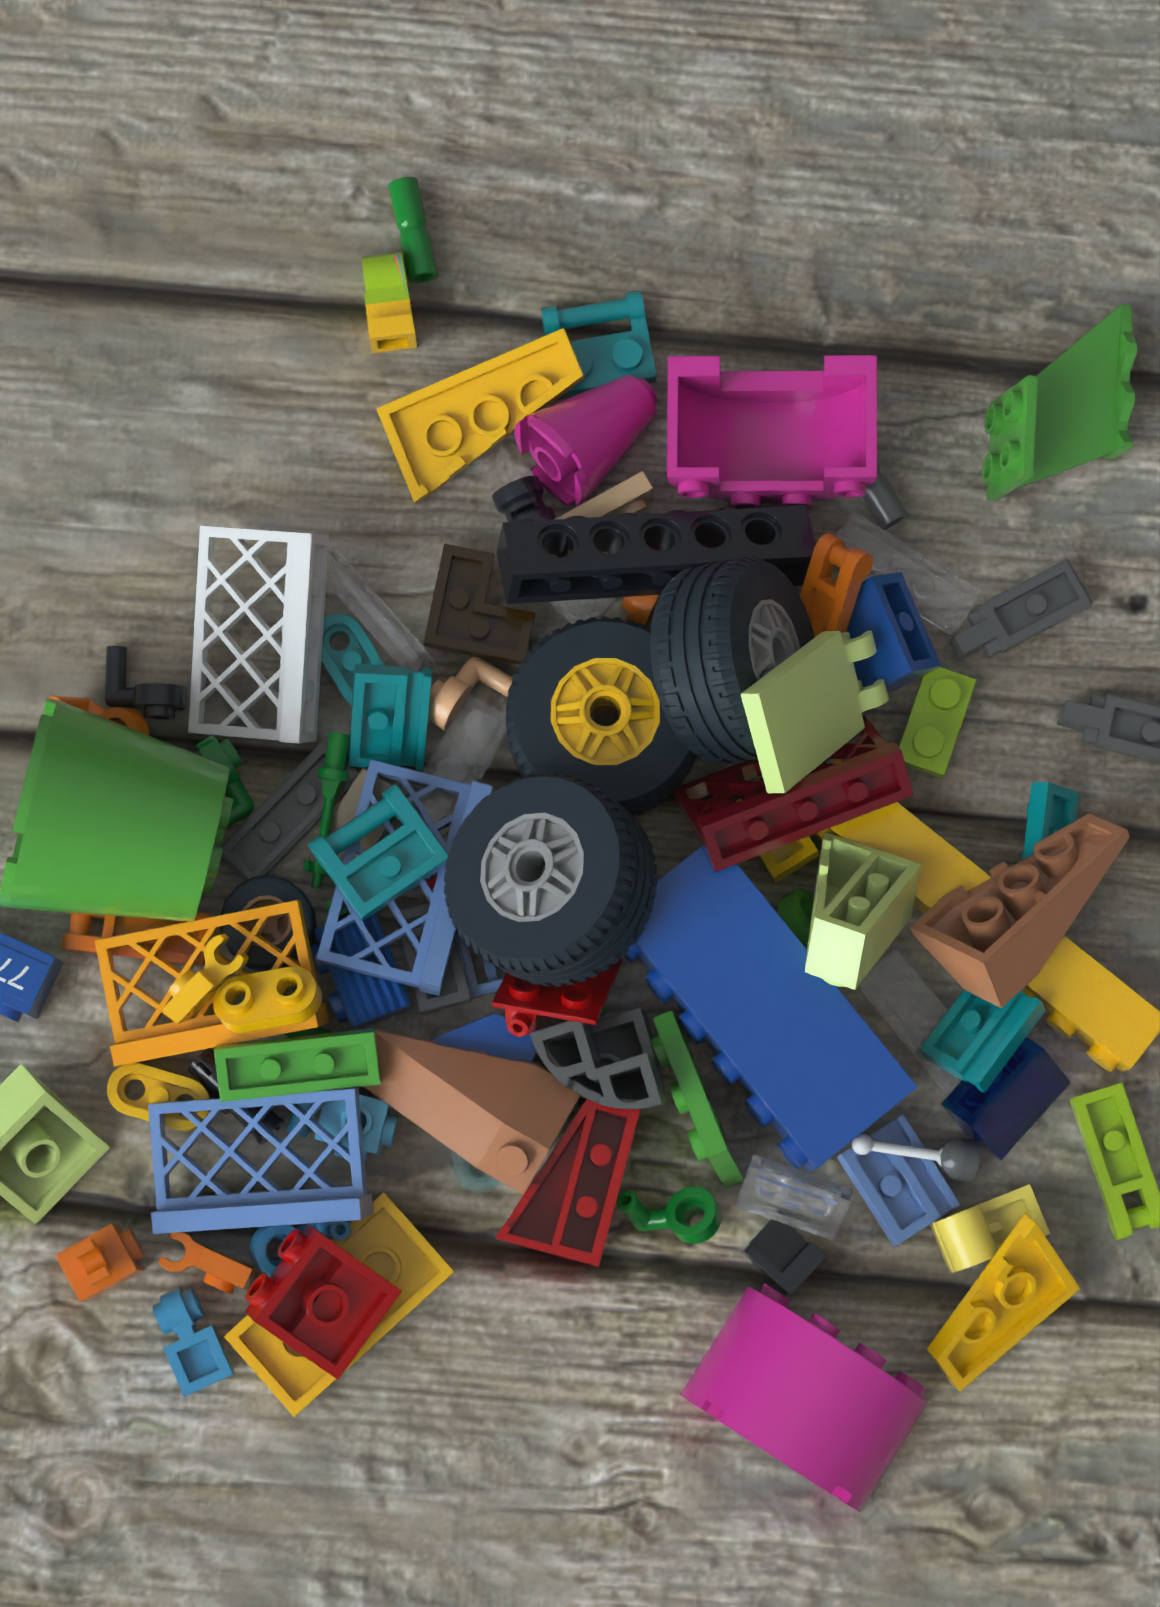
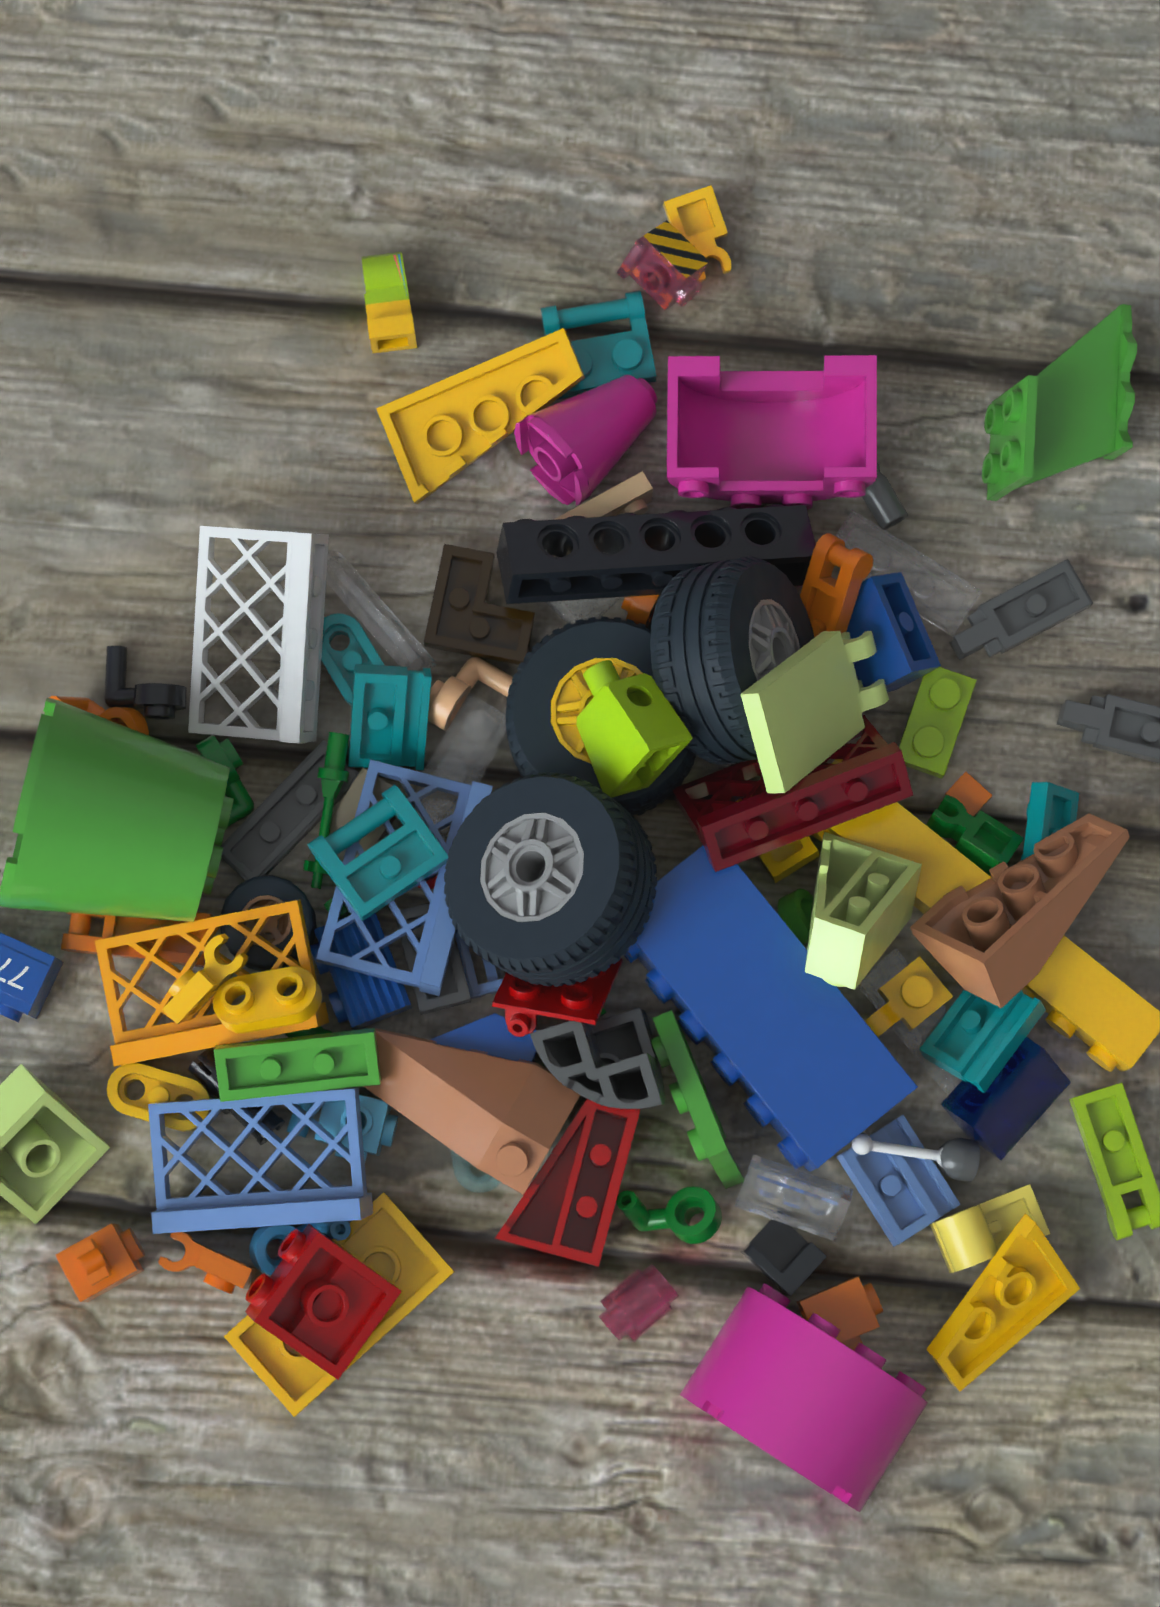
dark azure plate [152,1287,235,1397] -> none
green piece [388,177,438,283] -> none
black wheel [492,475,556,522] -> none
none -> lime torso [576,660,693,798]
none -> clear pink brick [598,1264,679,1342]
none -> clear pink brick [617,220,709,310]
none -> yellow plate [663,185,731,283]
none -> orange brick [796,1277,883,1351]
none -> yellow plate [865,956,953,1037]
none -> green plate [926,795,1024,875]
none -> orange window [945,771,993,816]

